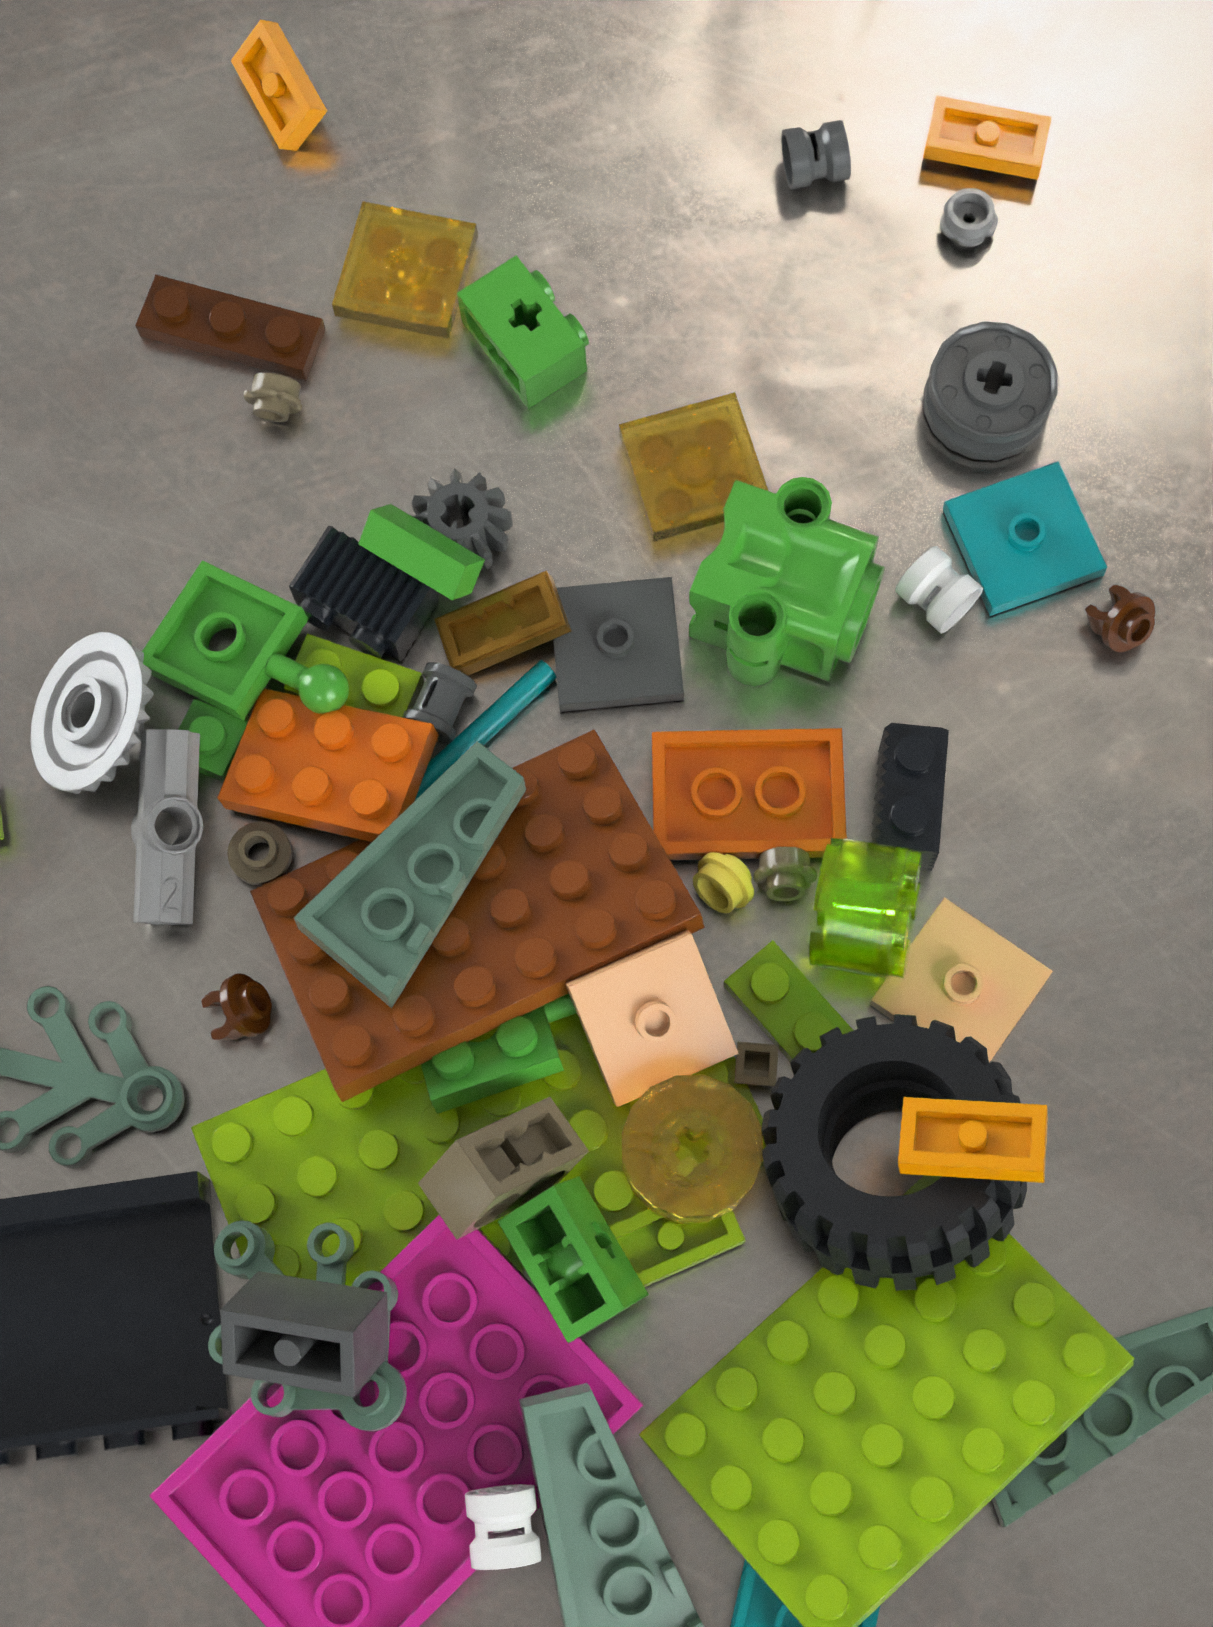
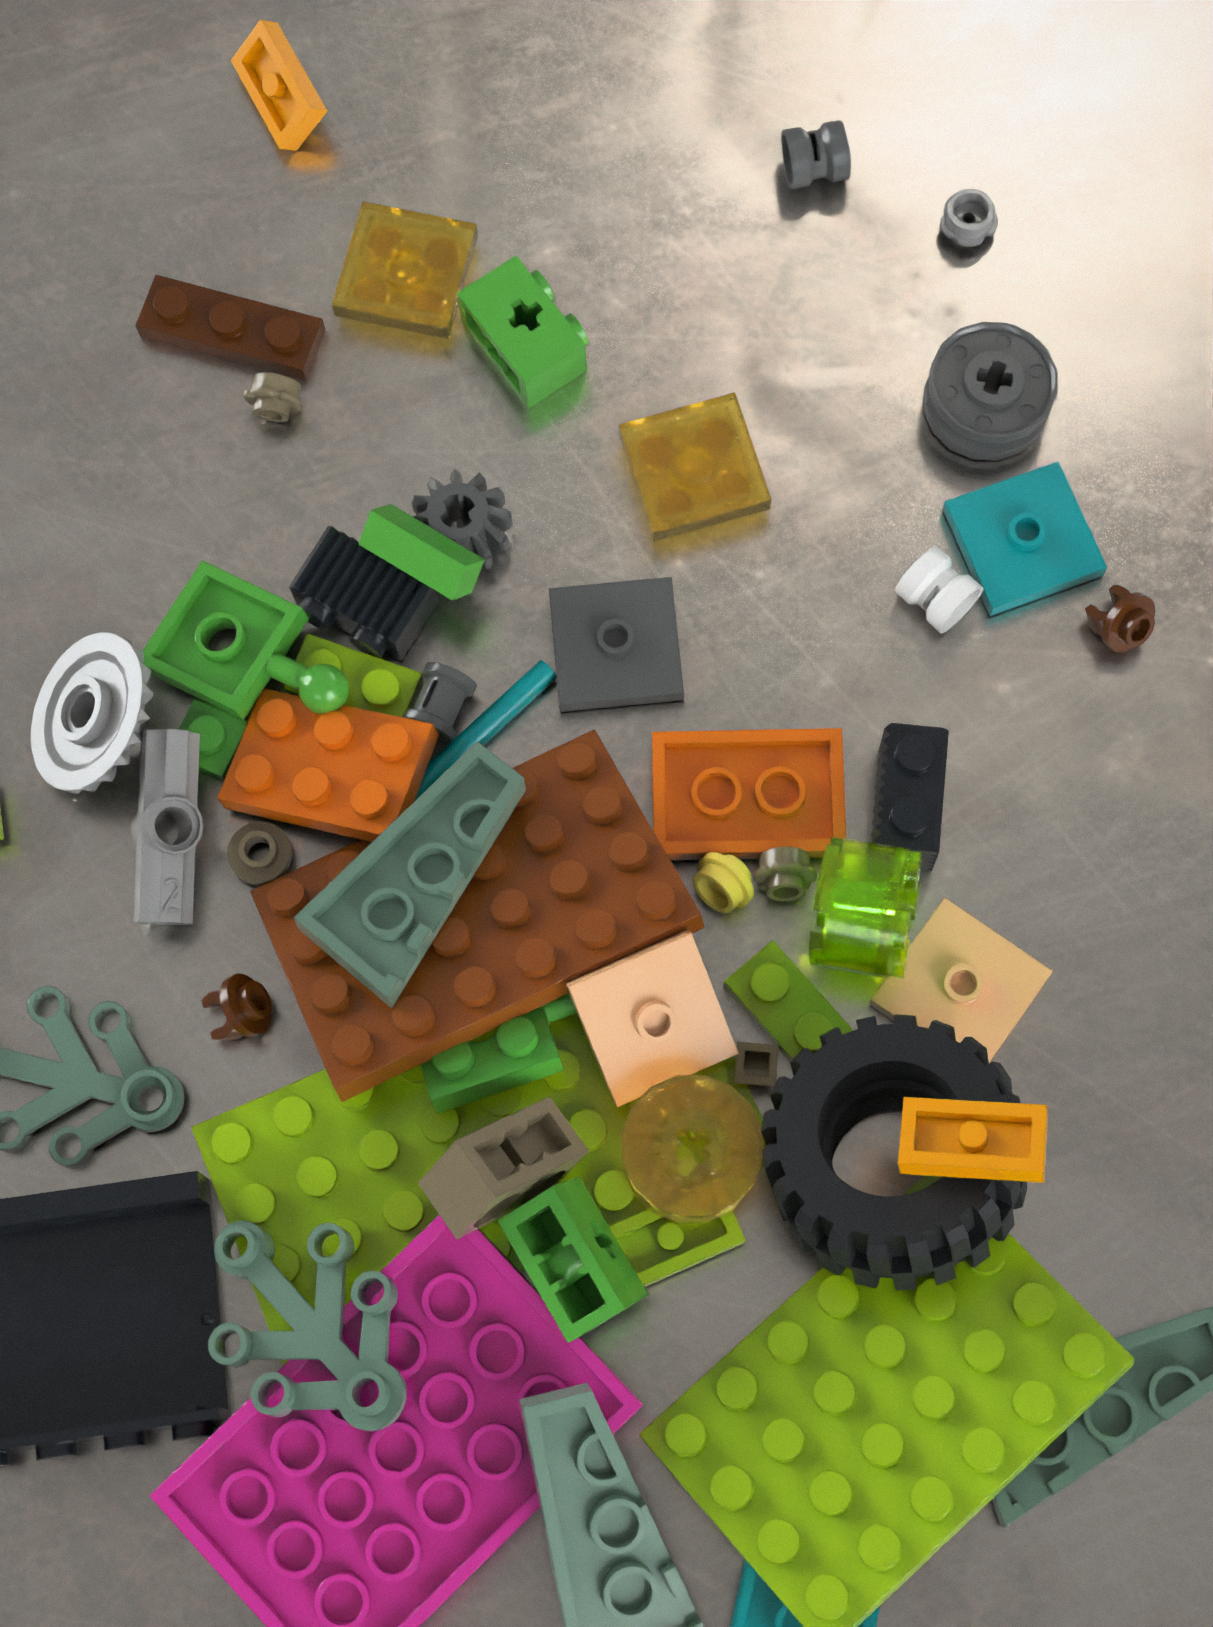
dark grey brick [220,1271,388,1397] -> none
pearl gold plate [434,570,572,676] -> none
white wheel [465,1484,542,1570] -> none
bright green piece [689,477,885,686] -> none
light orange plate [923,95,1052,180] -> none

